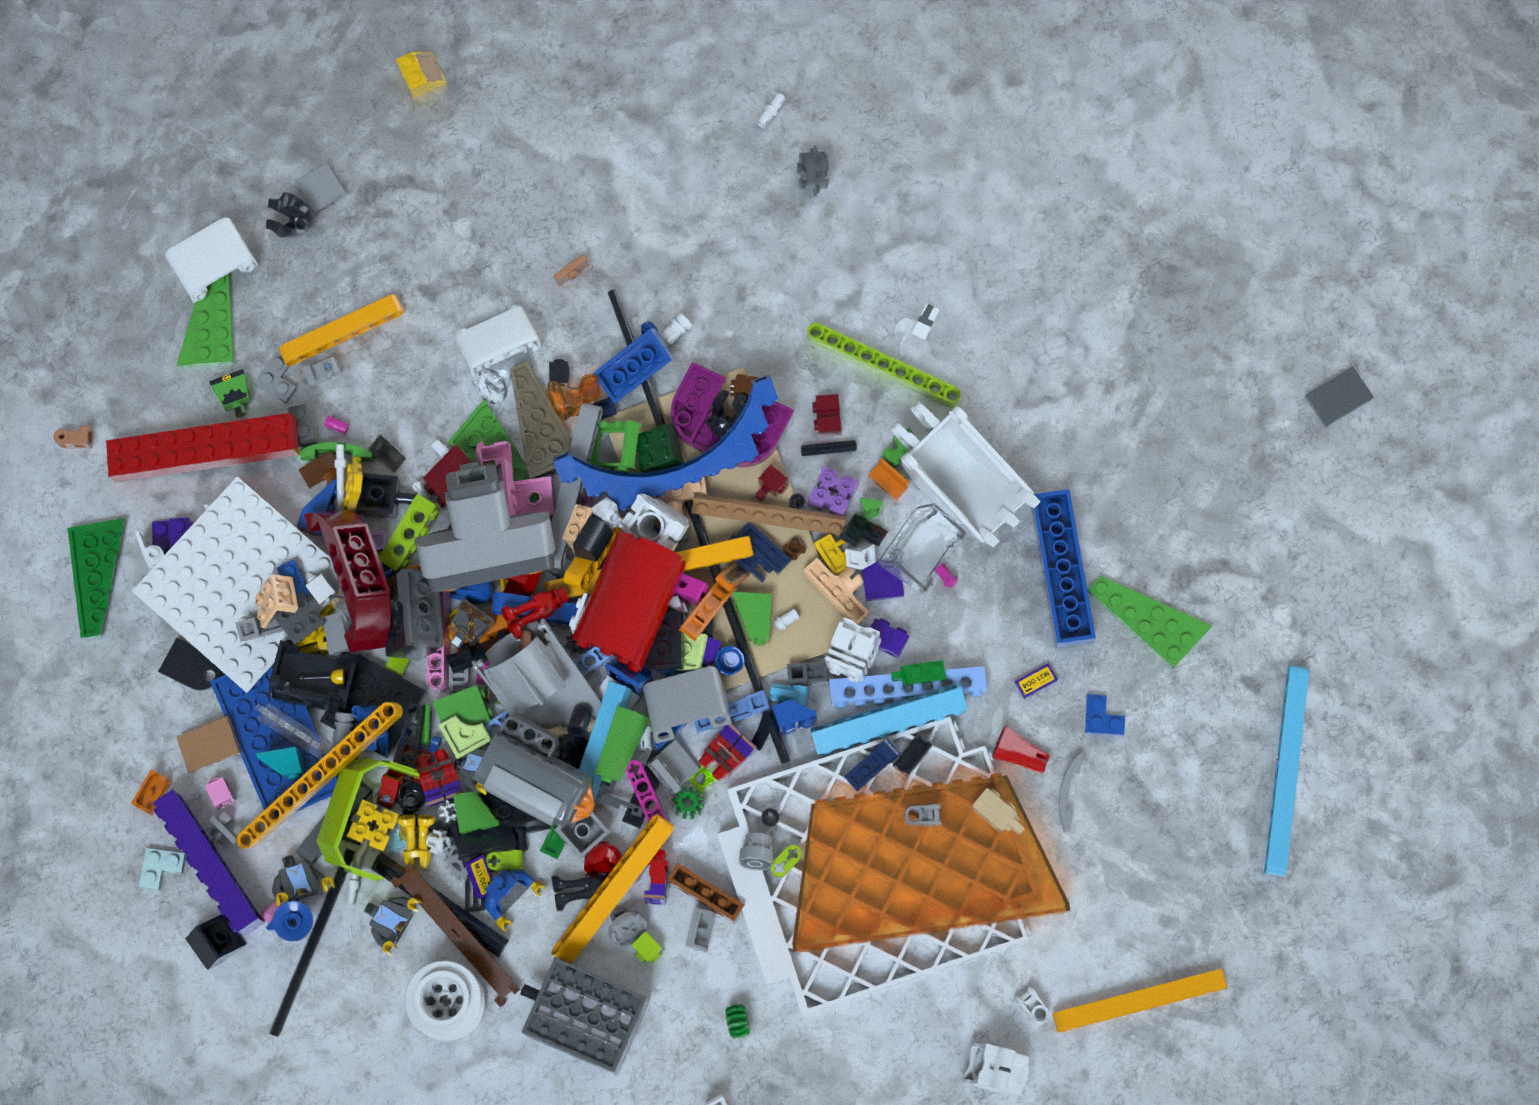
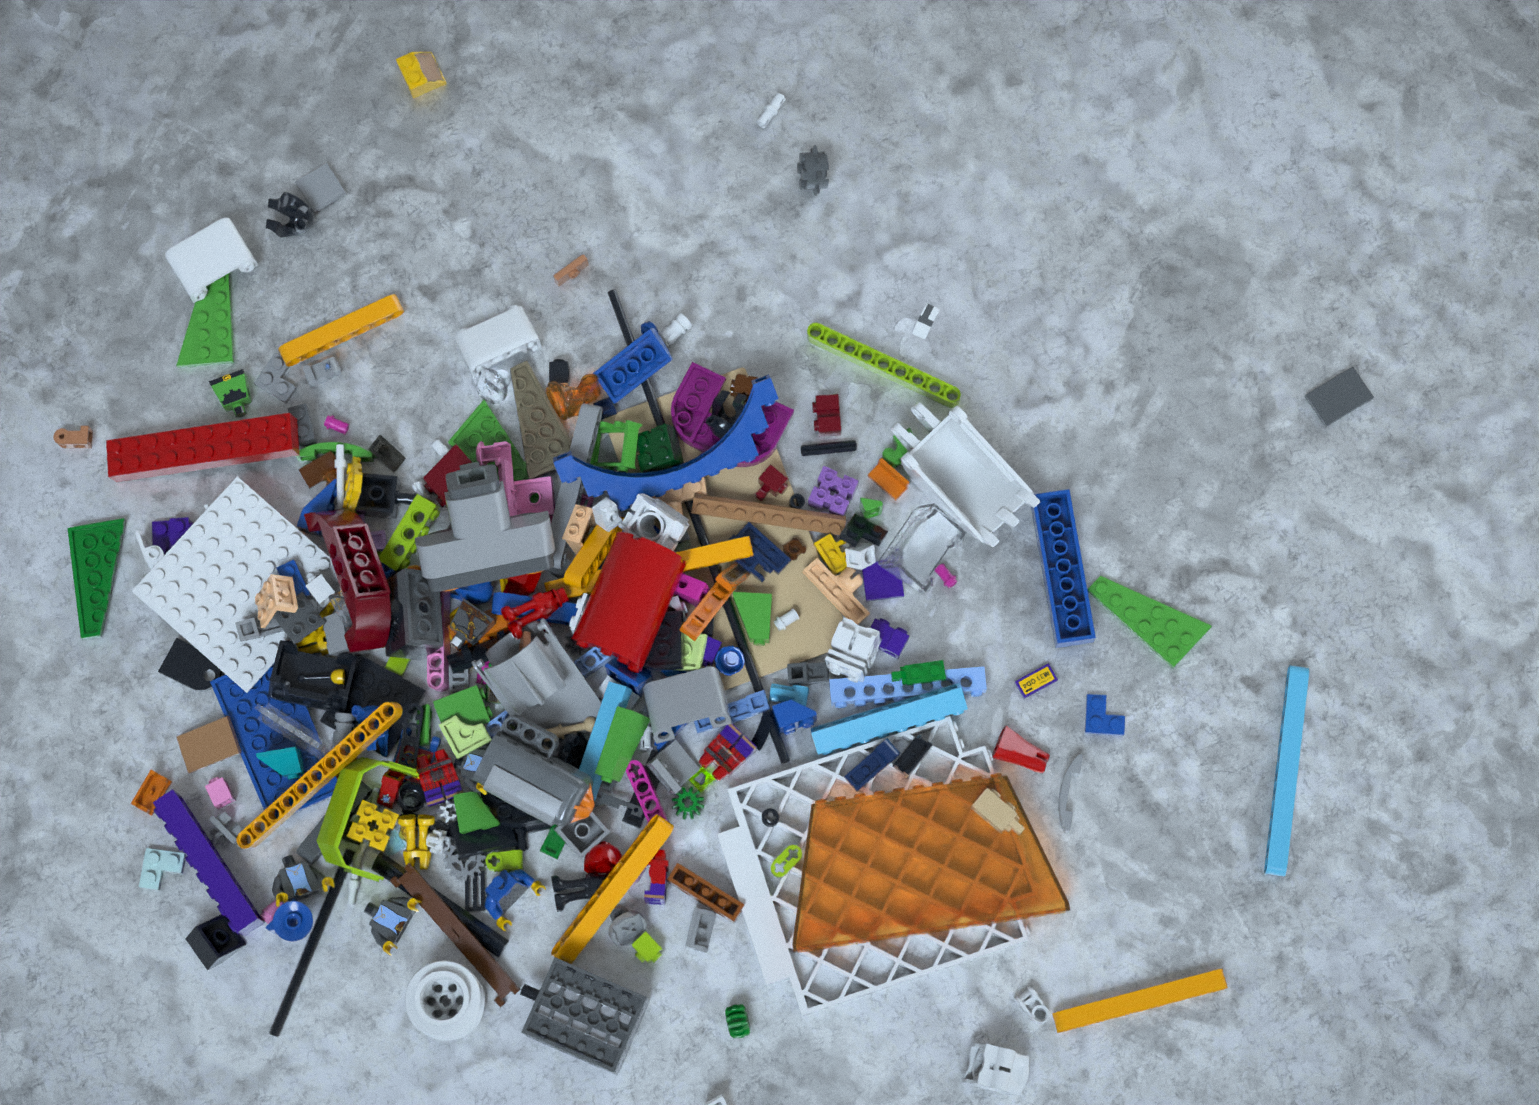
tile [464,854,493,899] -> none
black brick [567,706,592,737] -> none
black brick [573,516,613,562] -> none
light grey piece [738,832,773,871] -> none
light grey piece [903,804,942,826] -> none

